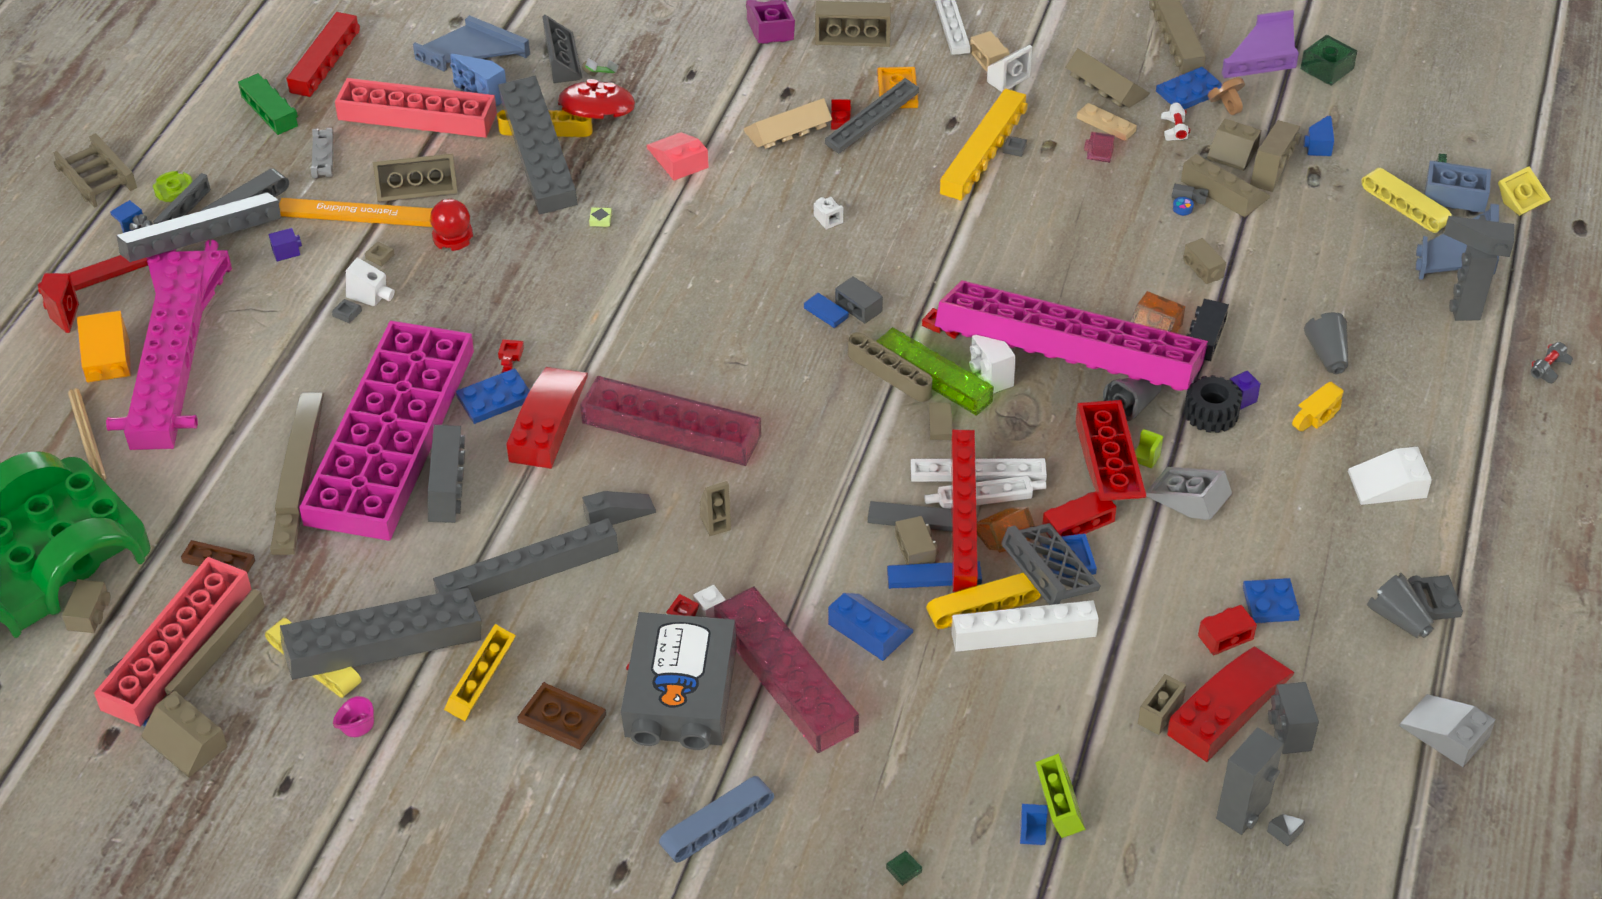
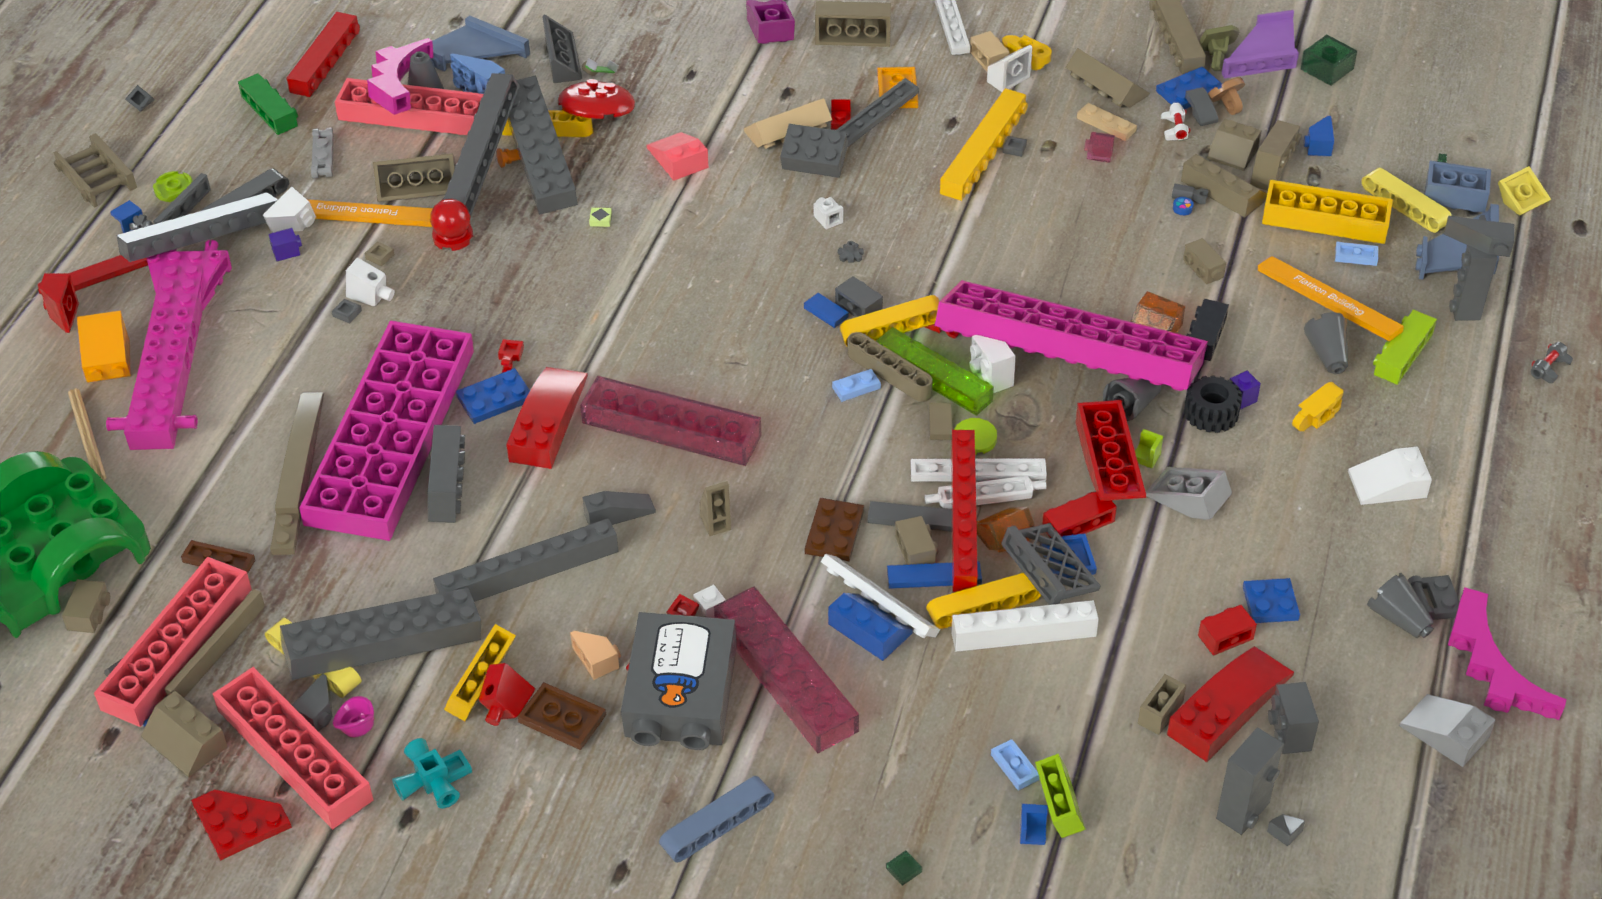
none -> dark grey slope [125,85,155,112]
none -> red plate [191,789,292,861]
none -> coral brick [213,667,374,830]
none -> white slope [263,187,316,233]
none -> dark grey slope [292,673,333,732]
none -> dark pink arch [367,38,434,115]
none -> teal brick [392,738,472,809]
none -> dark grey cone [407,51,444,89]
none -> dark grey brick [442,73,520,218]
none -> red torso [479,663,536,726]
none -> orange pin [496,148,521,168]
none -> light nougat slope [570,631,621,680]
none -> dark grey brick [780,124,848,178]
none -> reddish brown plate [805,498,864,562]
none -> white plate [821,554,940,638]
none -> light blue plate [832,369,881,402]
none -> dark grey plant [838,241,864,263]
none -> yellow beam [840,295,939,347]
none -> lime tile [954,418,997,455]
none -> light blue plate [991,739,1039,791]
none -> yellow piece [1002,35,1052,71]
none -> dark grey slope [1185,87,1219,126]
none -> olive piece [1199,25,1240,71]
none -> light orange tile [1258,256,1404,341]
none -> yellow brick [1262,180,1393,244]
none -> light blue plate [1335,242,1378,266]
none -> lime brick [1373,309,1437,385]
none -> dark pink arch [1448,587,1567,720]

